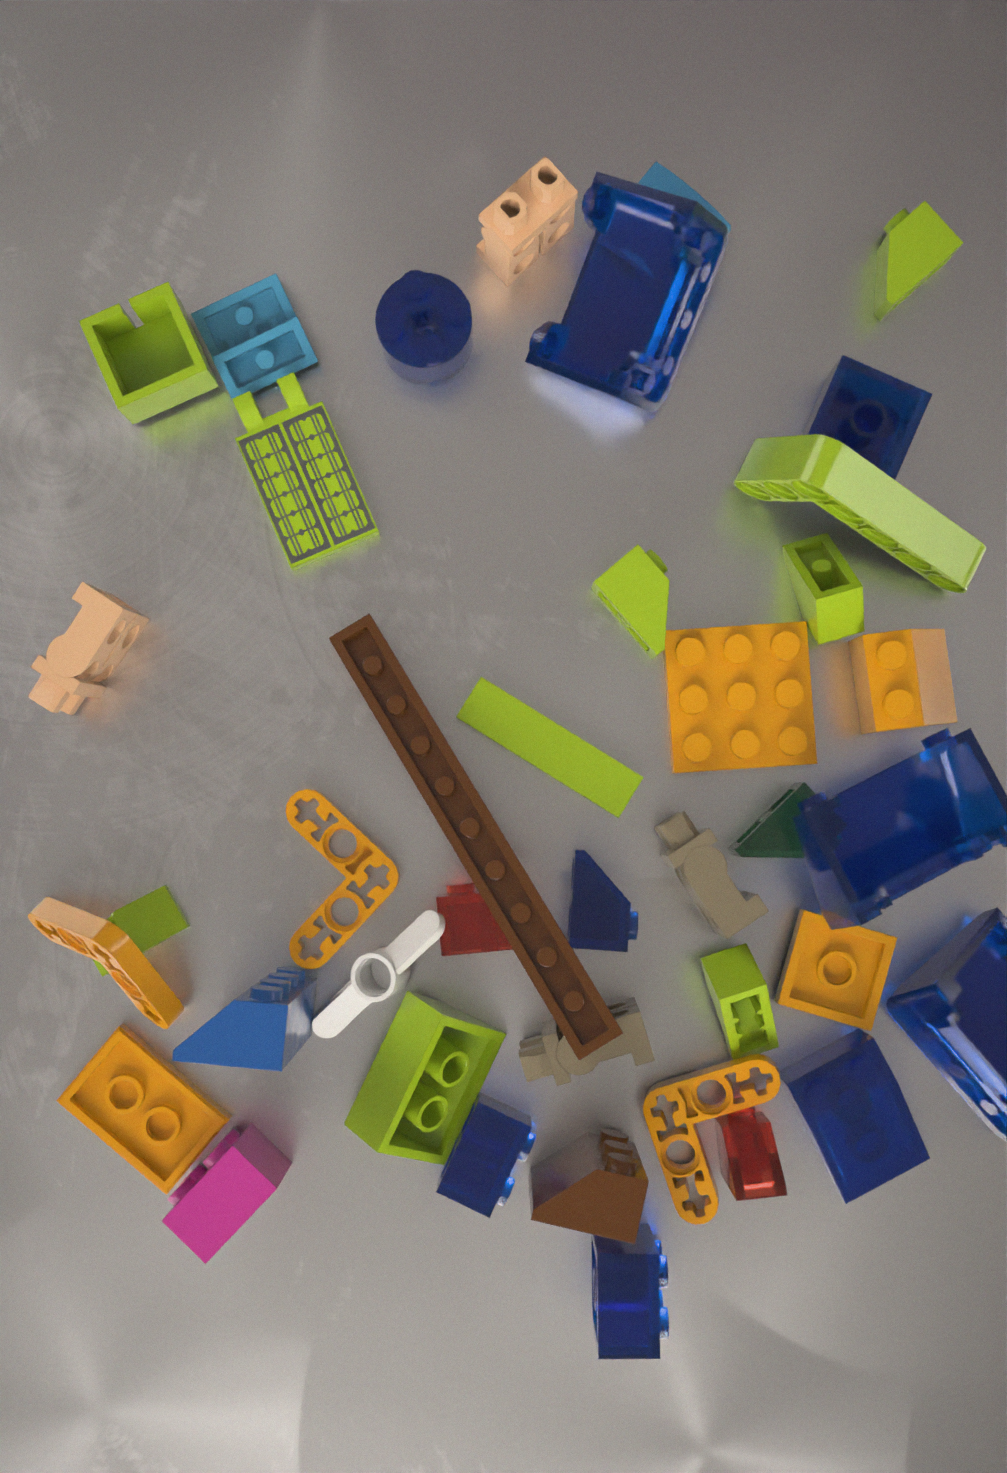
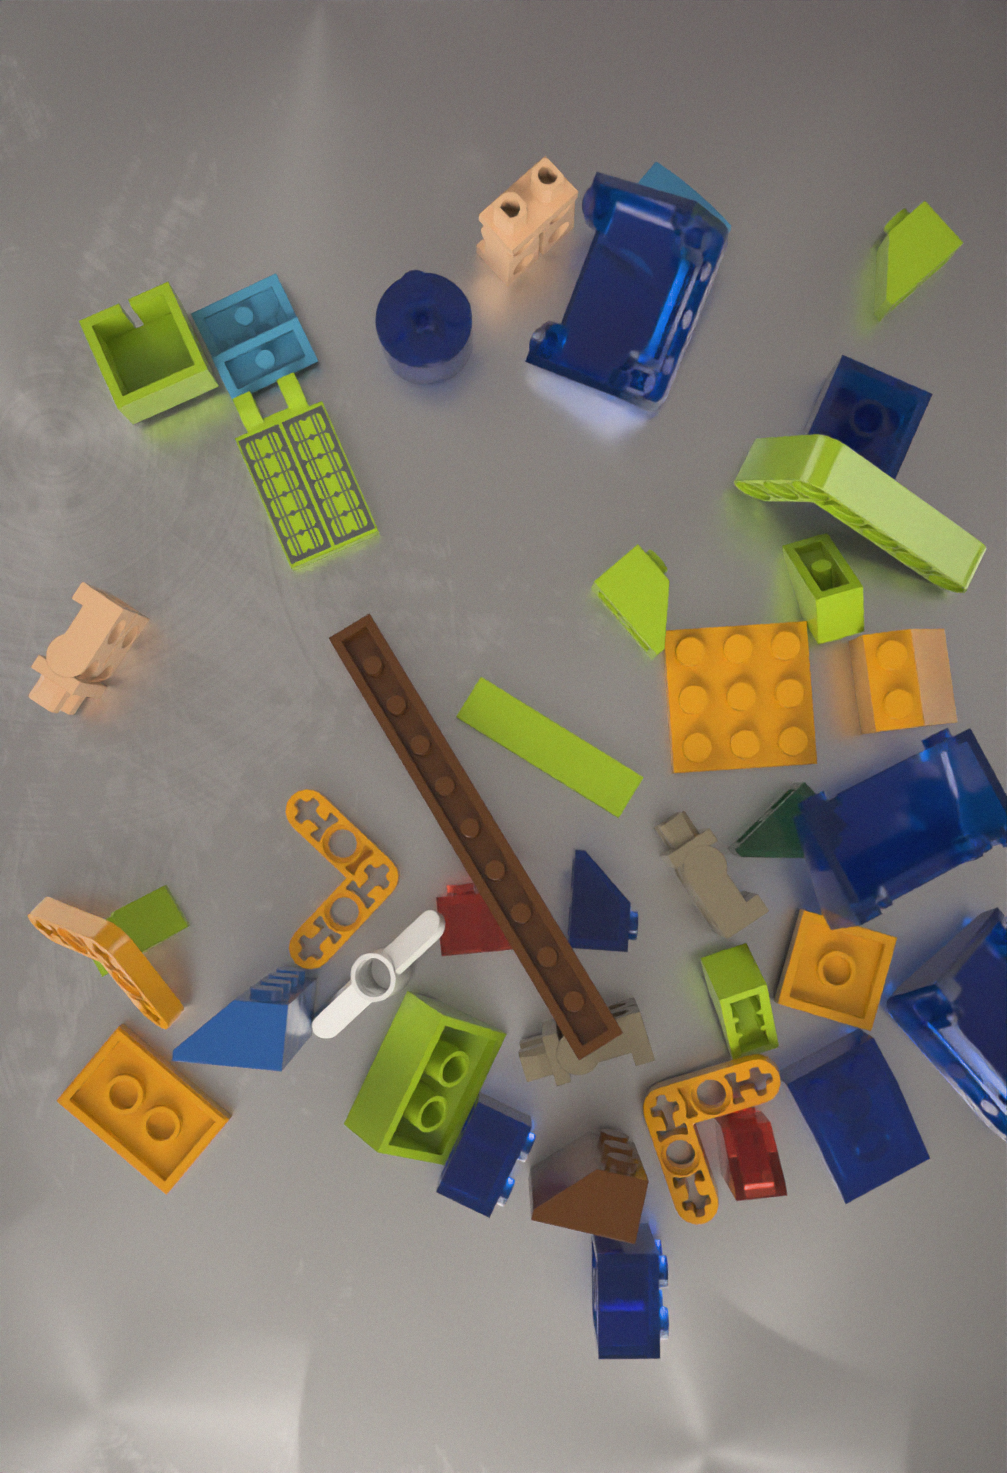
dark pink brick [162,1122,293,1264] -> none

